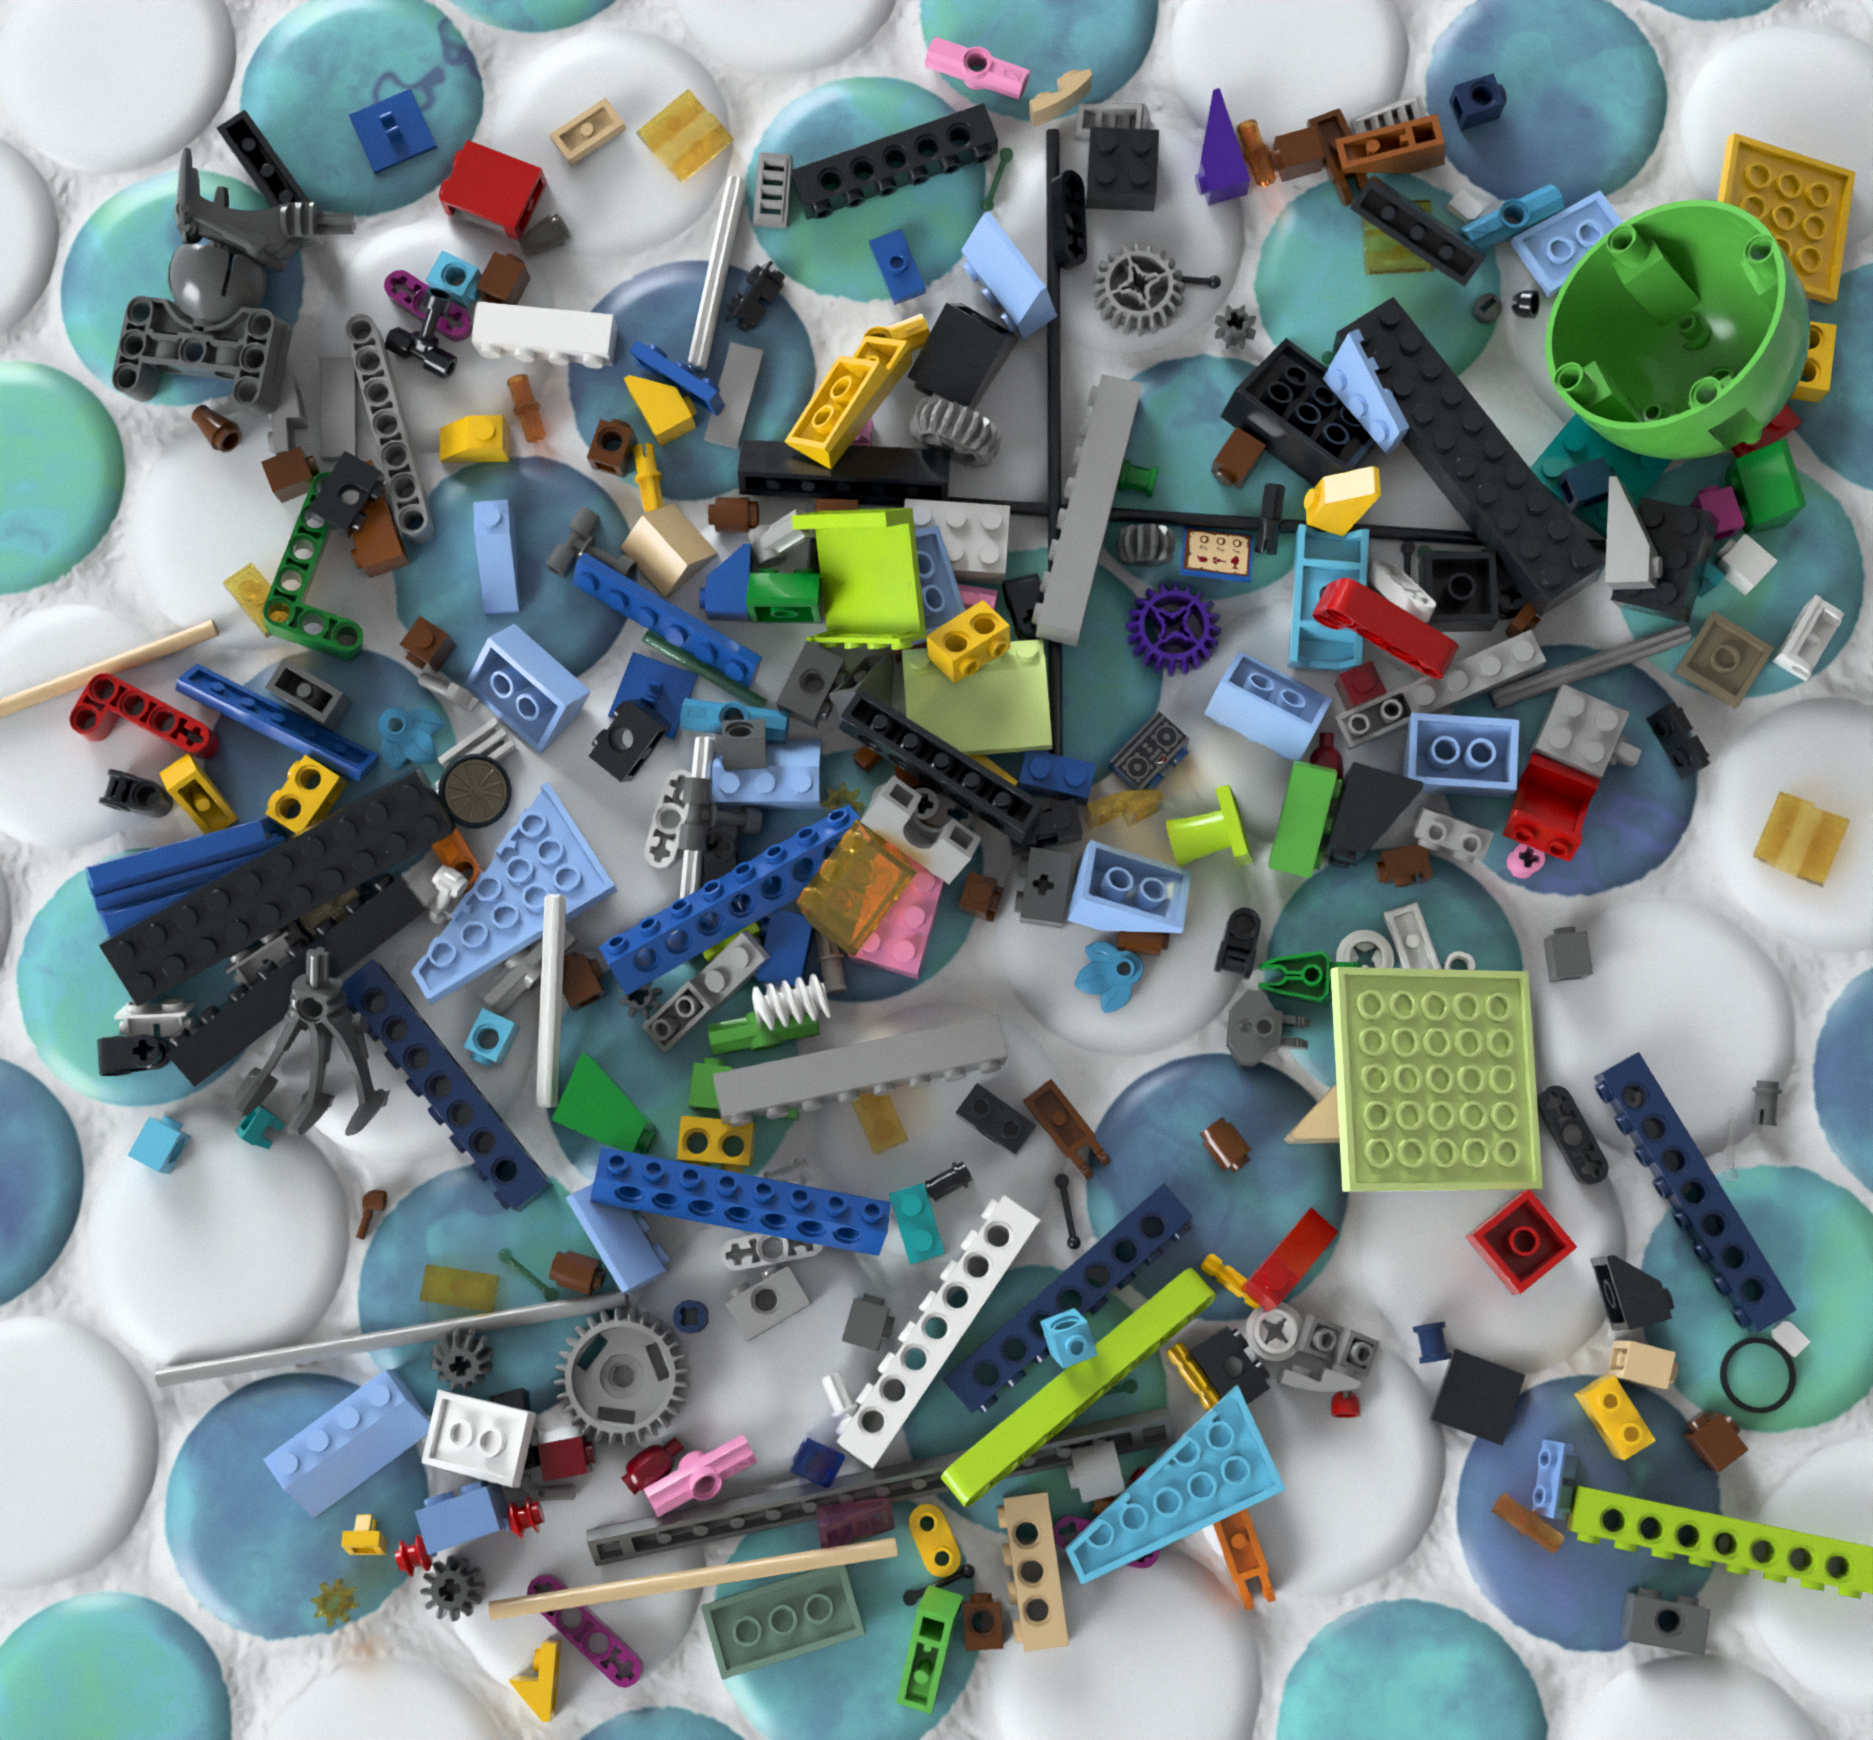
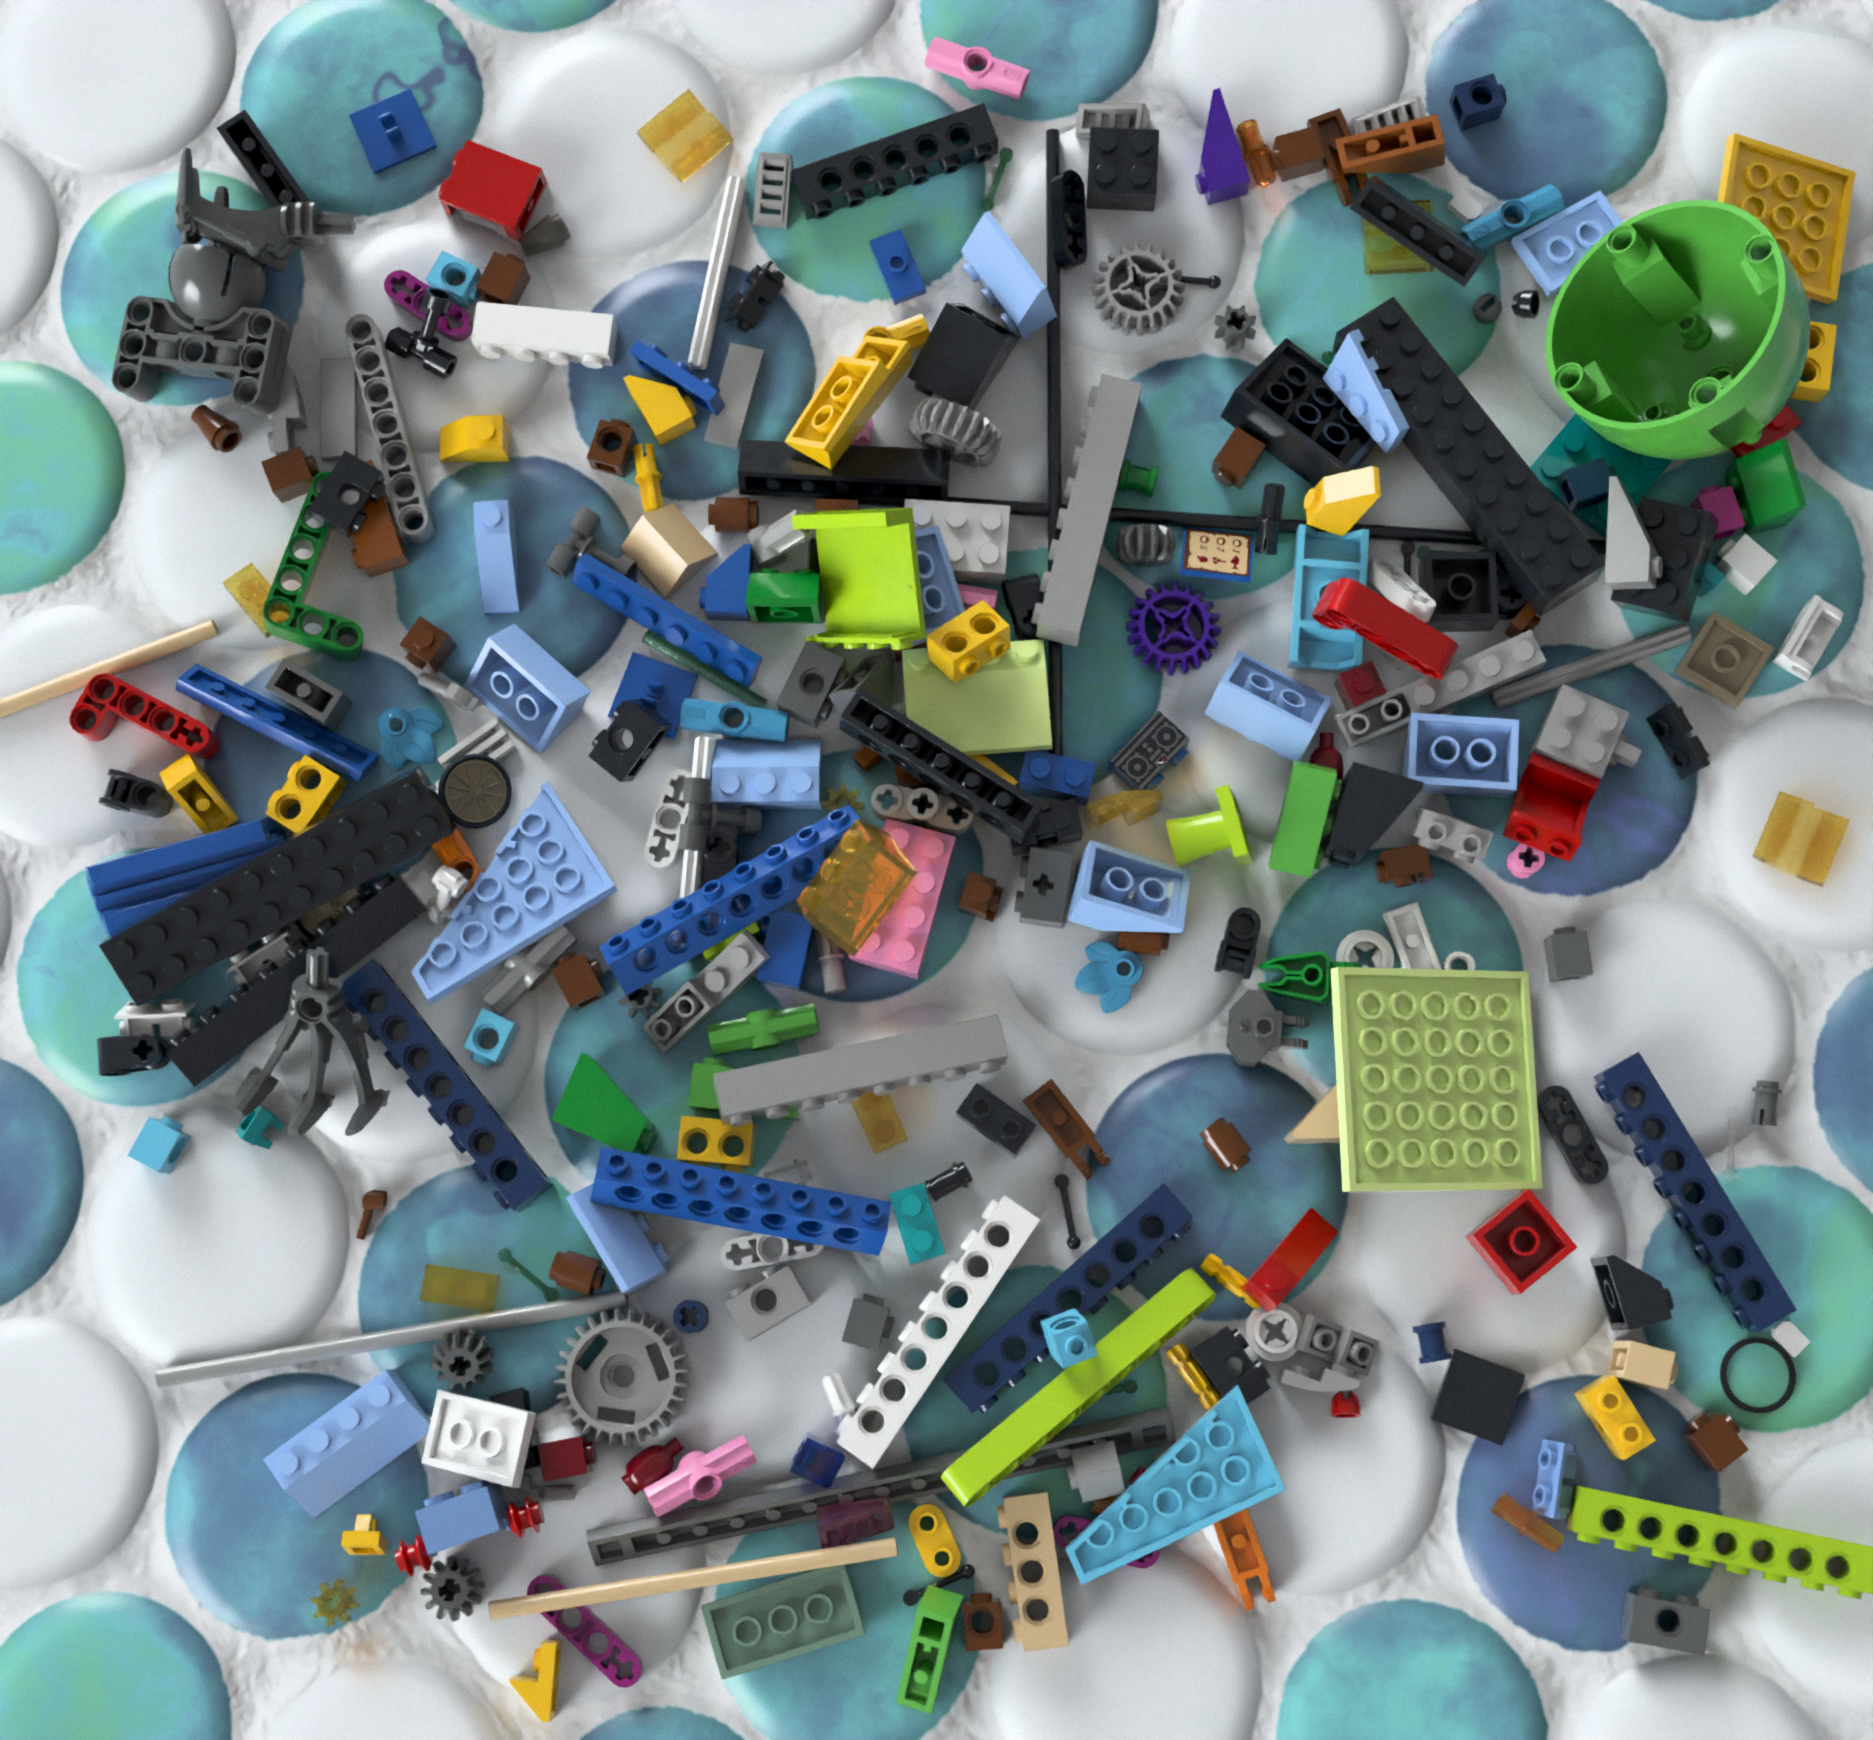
clear orange axle [507,374,546,443] -> none
white axle [536,894,566,1108] -> none
tan plate [550,98,626,166] -> none
dark grey brick [715,719,767,770] -> none
white piece [752,974,831,1033] -> none
light grey arch [860,775,982,884] -> none
tan slope [1029,69,1092,127] -> none

